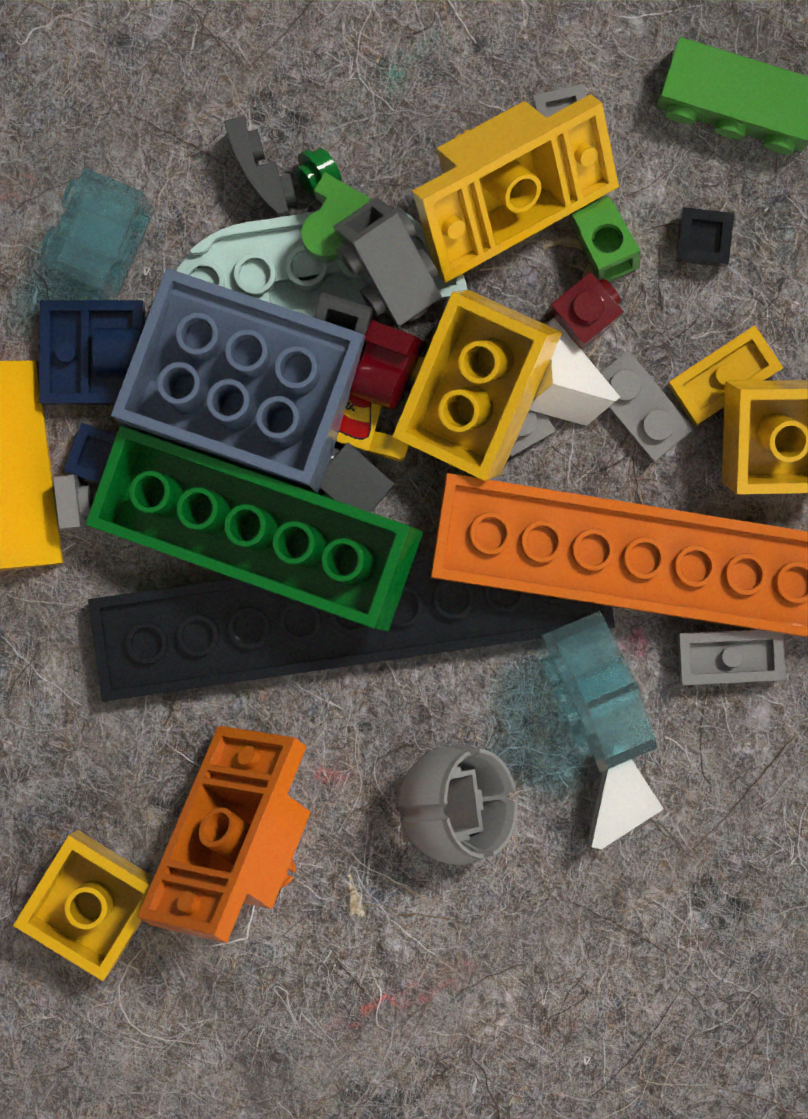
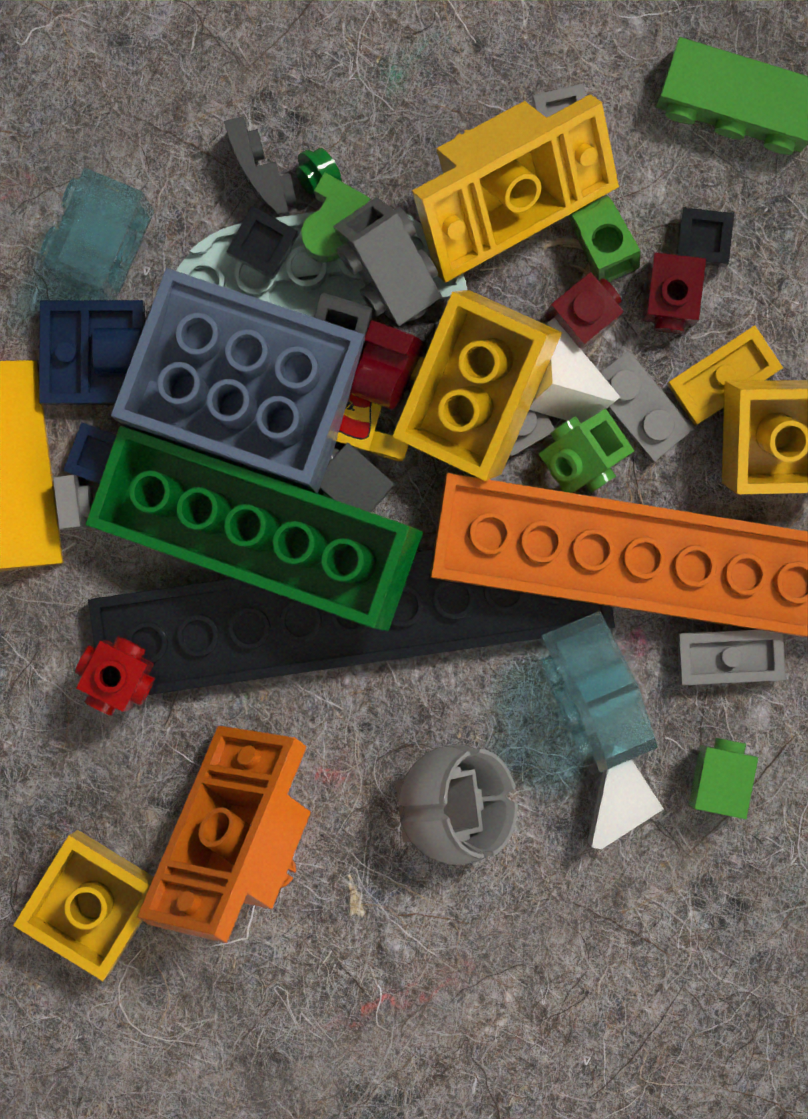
none -> red brick [75,636,155,716]
none -> black plate [226,206,299,280]
none -> bright green brick [539,408,634,493]
none -> dark red brick [642,252,706,334]
none -> bright green brick [688,738,759,819]

